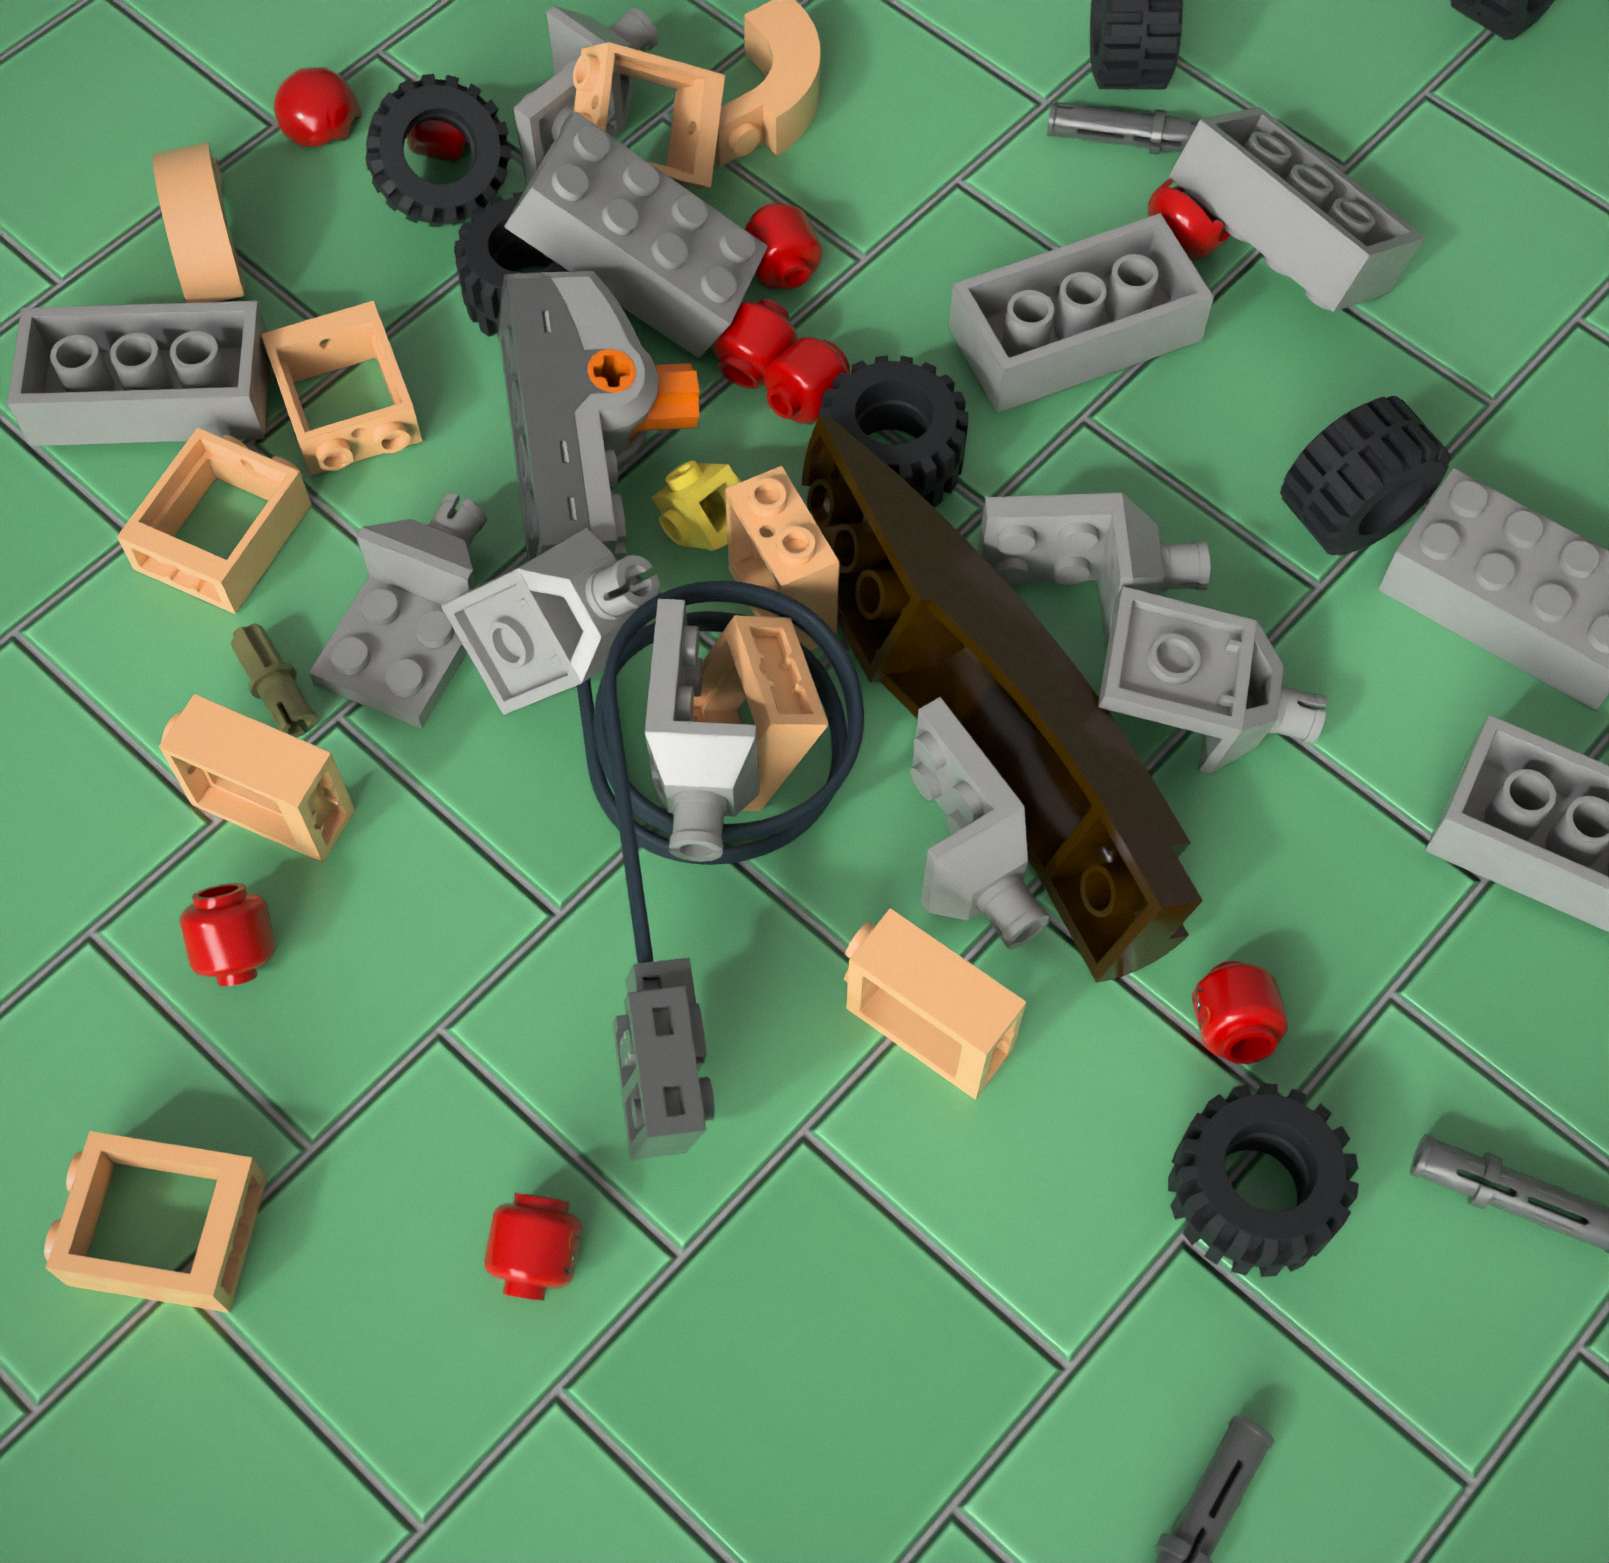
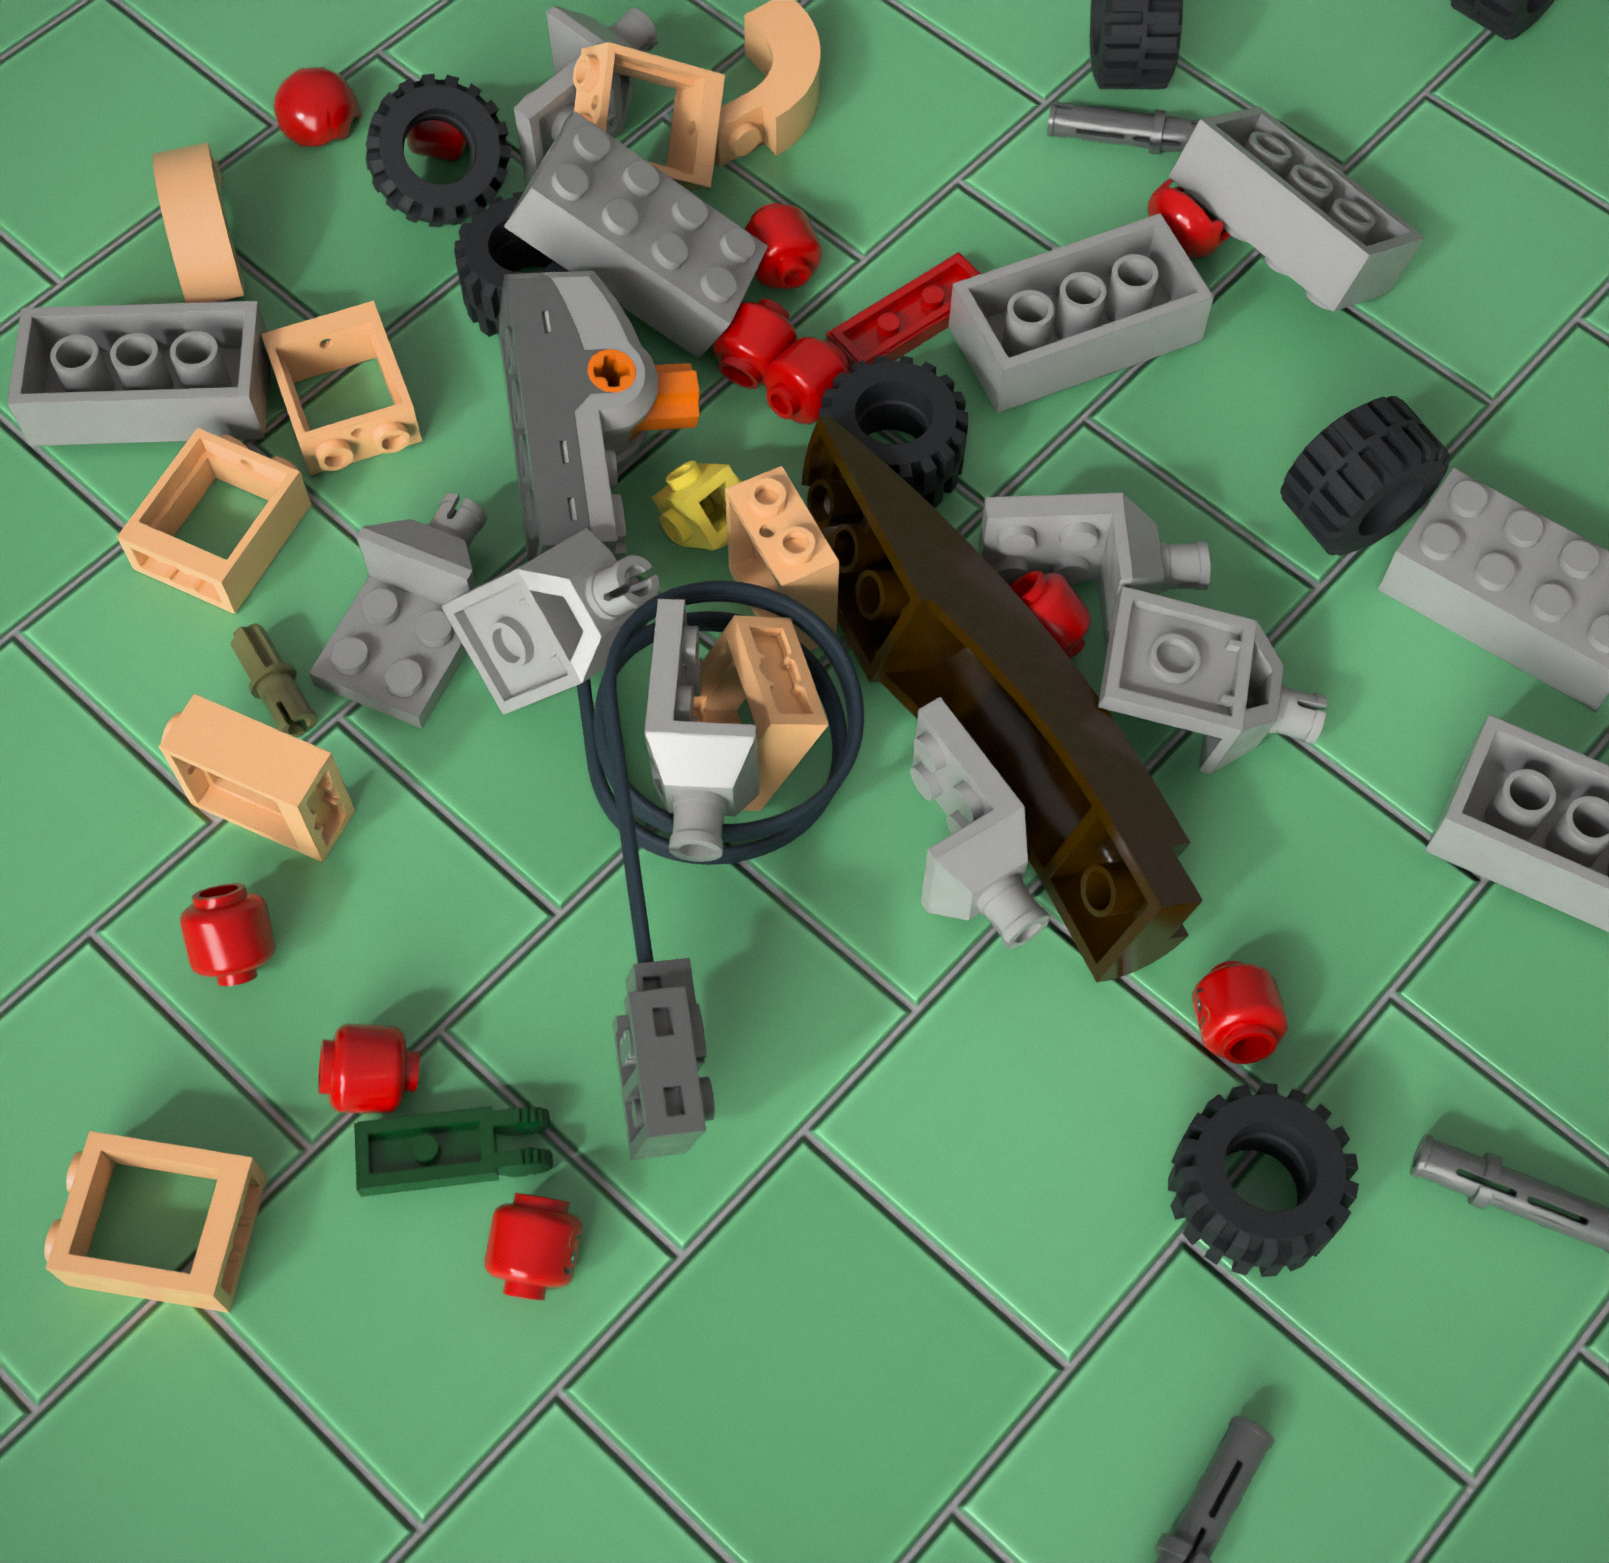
light nougat window [844,908,1027,1100] -> none
none -> red head [318,1023,420,1115]
none -> dark green hinge [354,1106,553,1197]
none -> red tile [826,252,981,371]
none -> red head [1010,571,1091,659]

